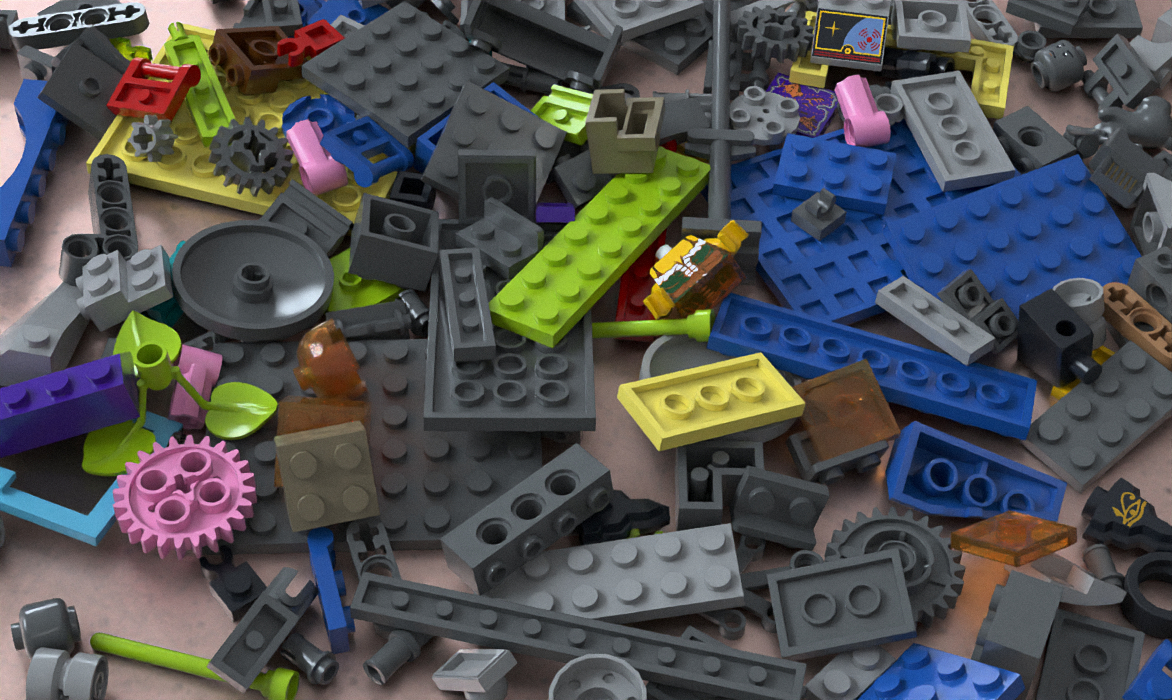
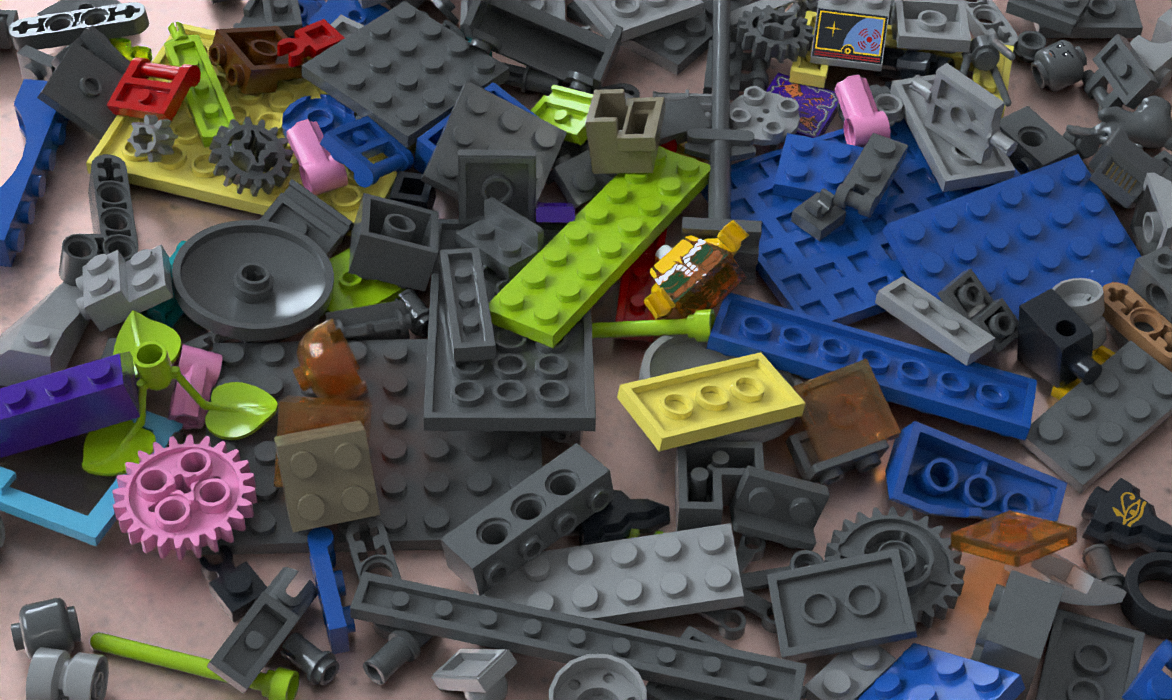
none -> dark grey plate [833,133,908,218]
none -> light grey plate [909,63,1018,165]
none -> dark grey plant [960,33,1016,107]

